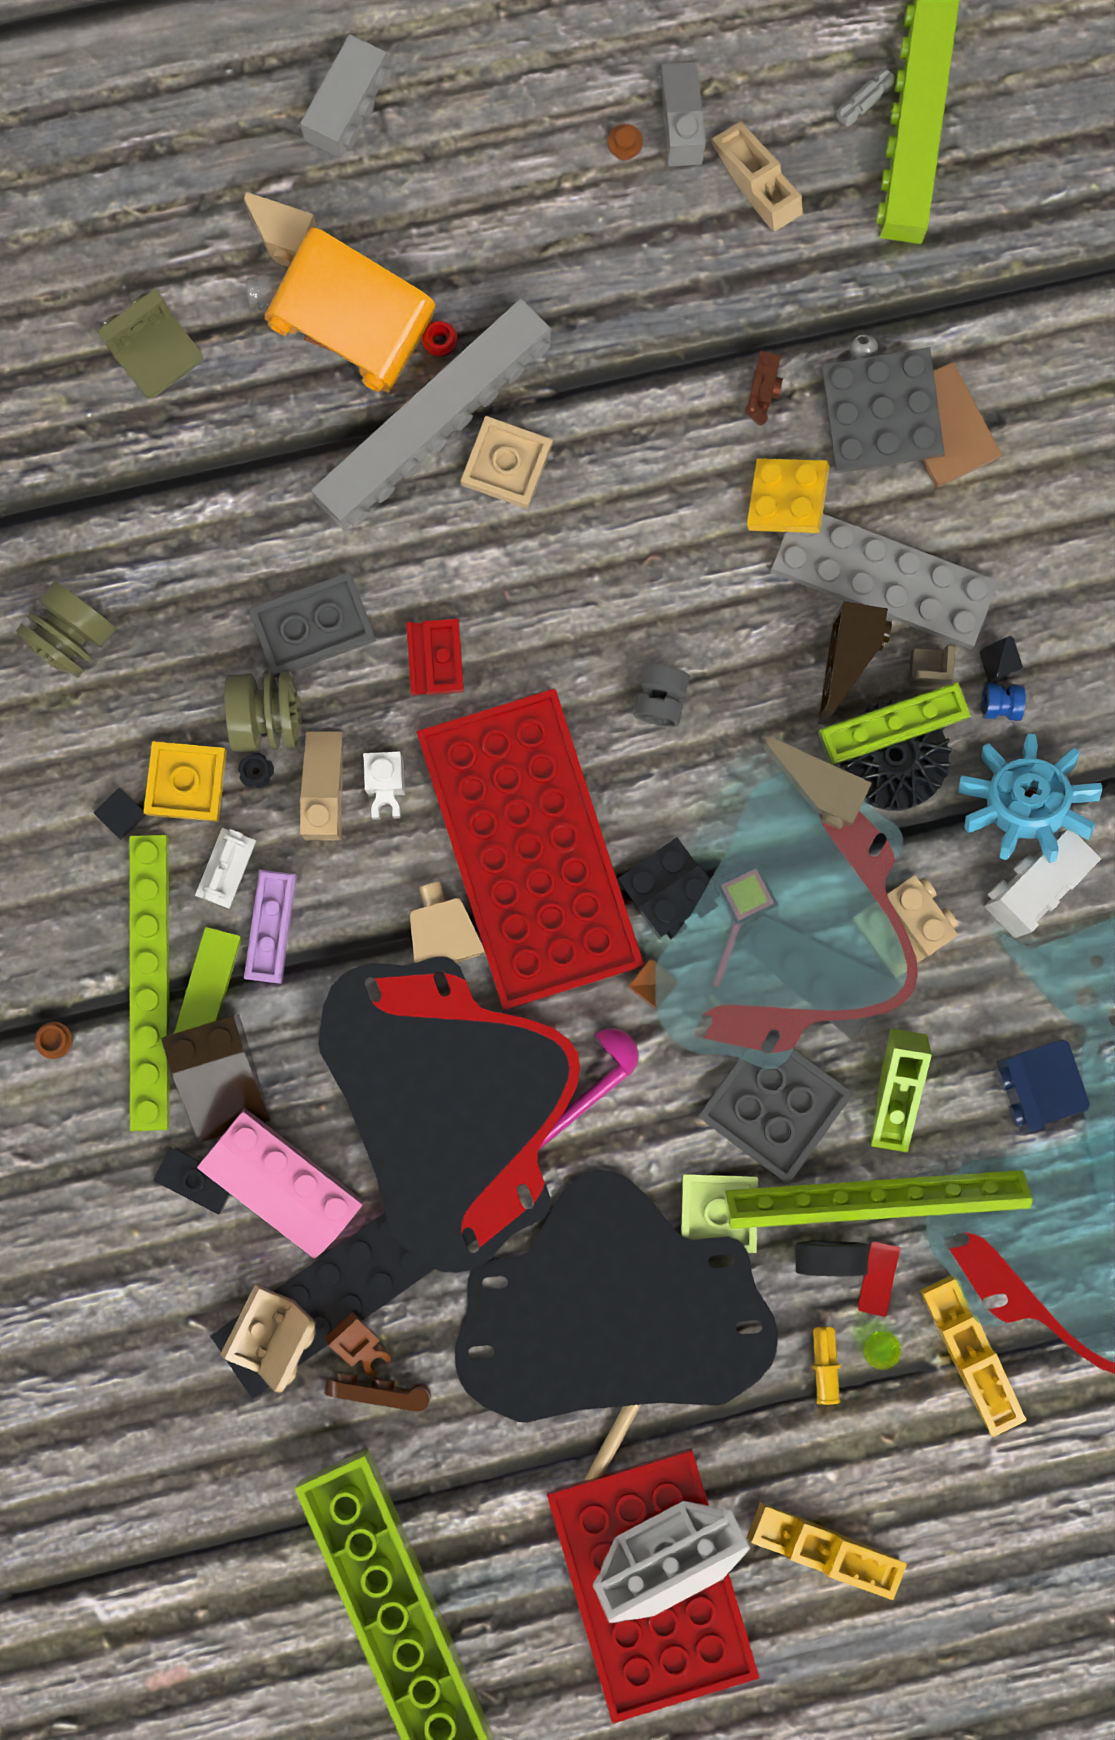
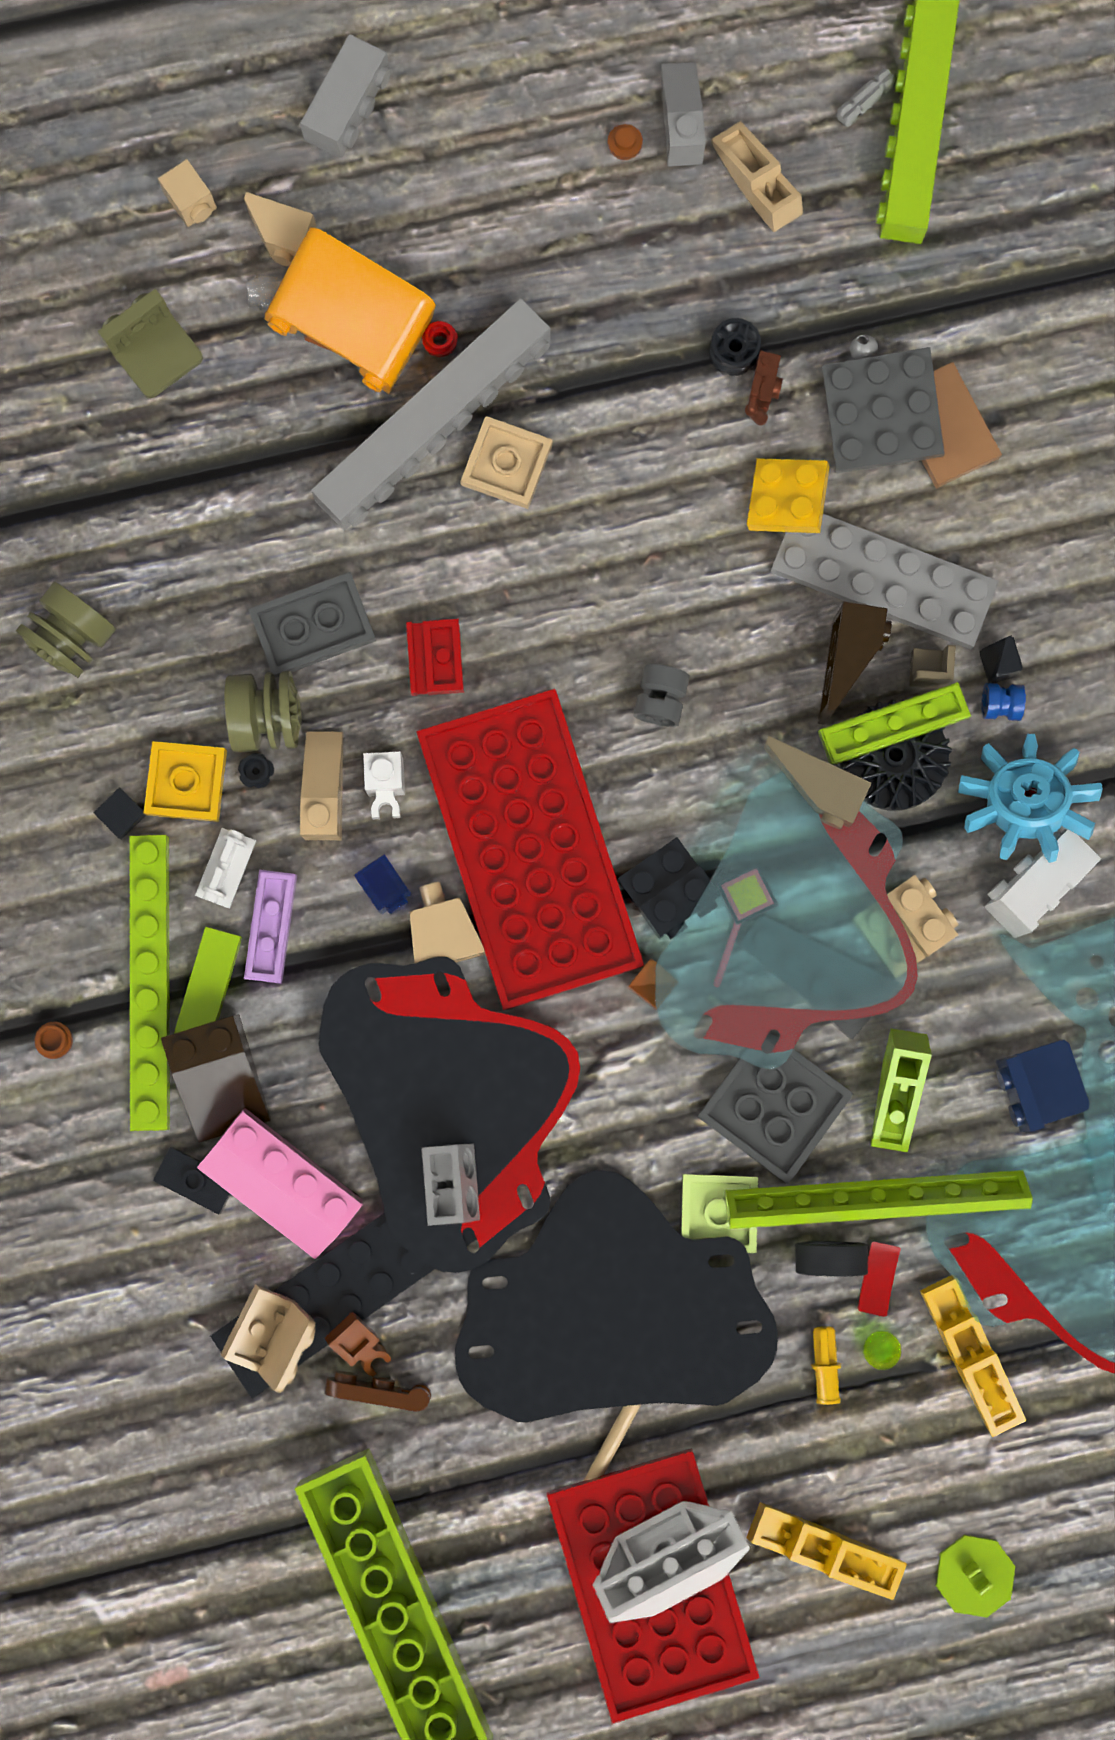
dark pink piece [539,1028,639,1150] -> none
none -> tan brick [158,159,217,227]
none -> clear blue brick [354,854,412,915]
none -> light grey brick [422,1144,480,1226]
none -> black wheel [709,318,761,376]
none -> lime piece [936,1535,1015,1618]

